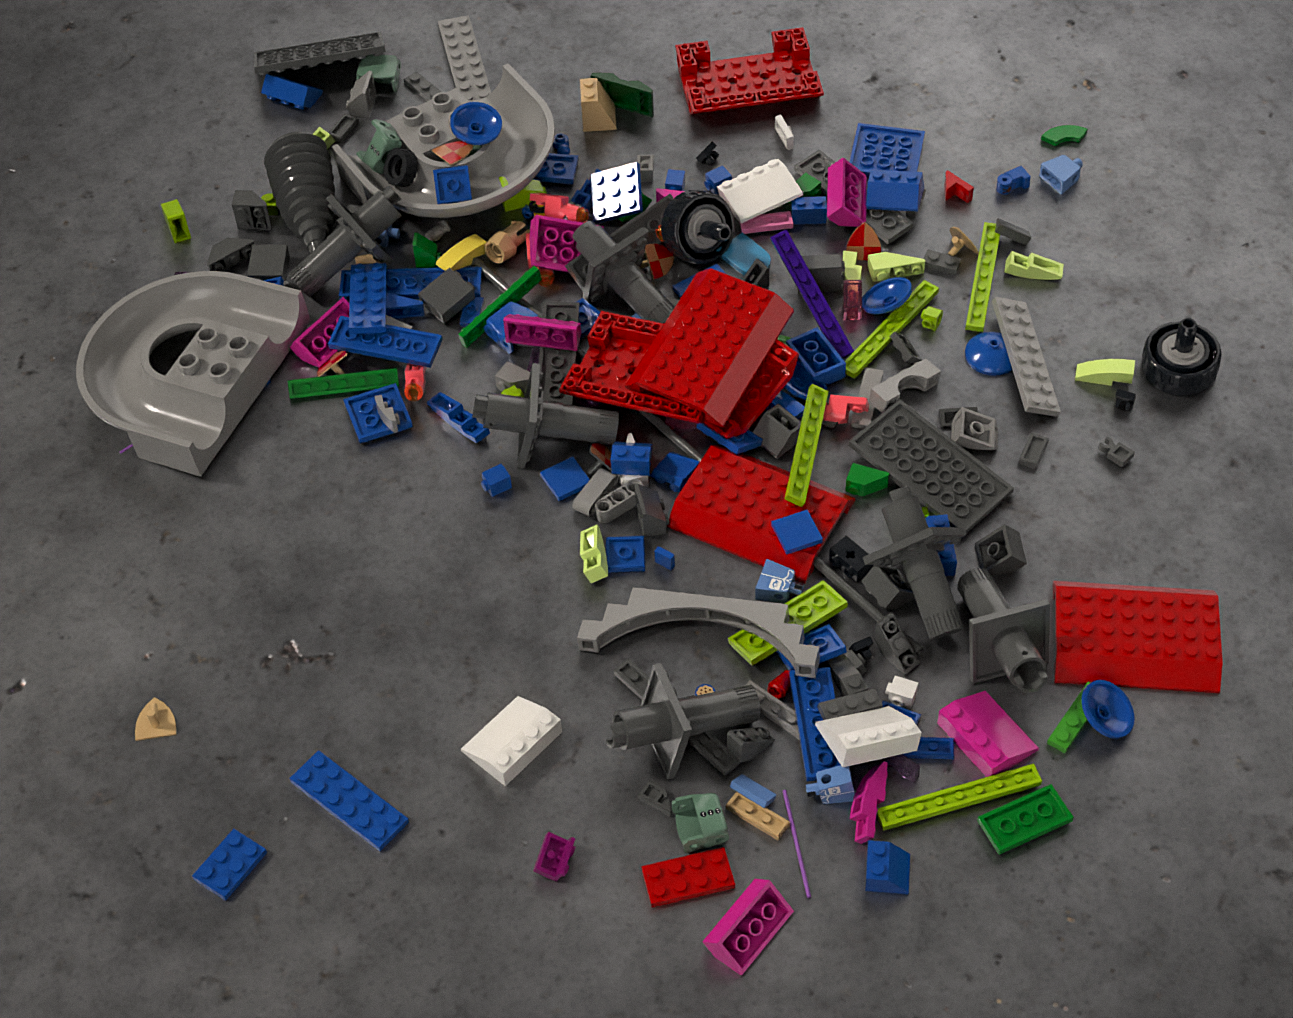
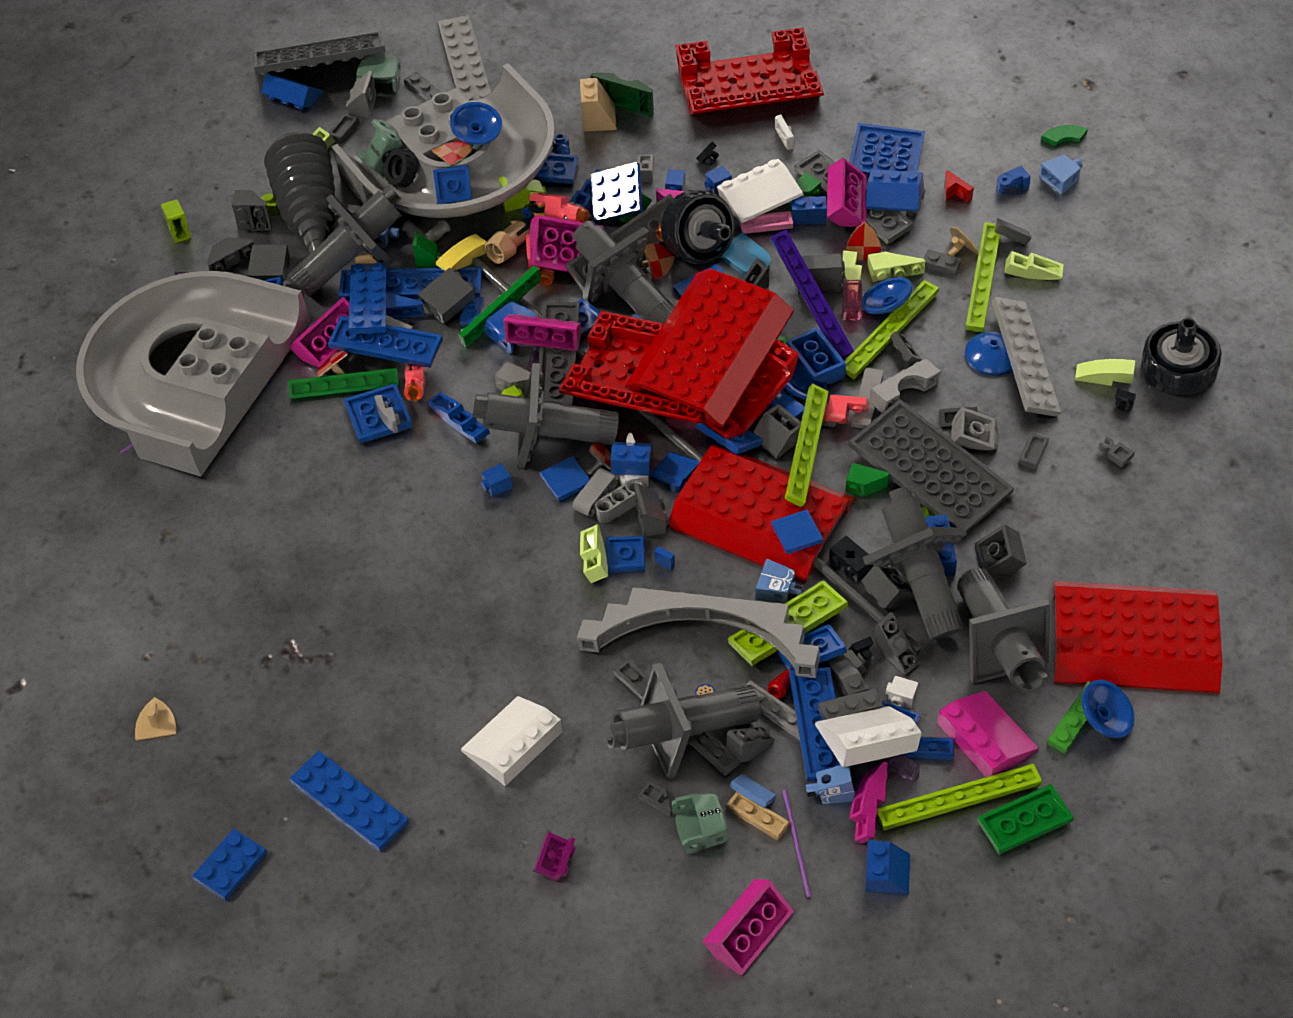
red plate [641,847,735,908] -> none
lime plate [921,306,943,331] -> none

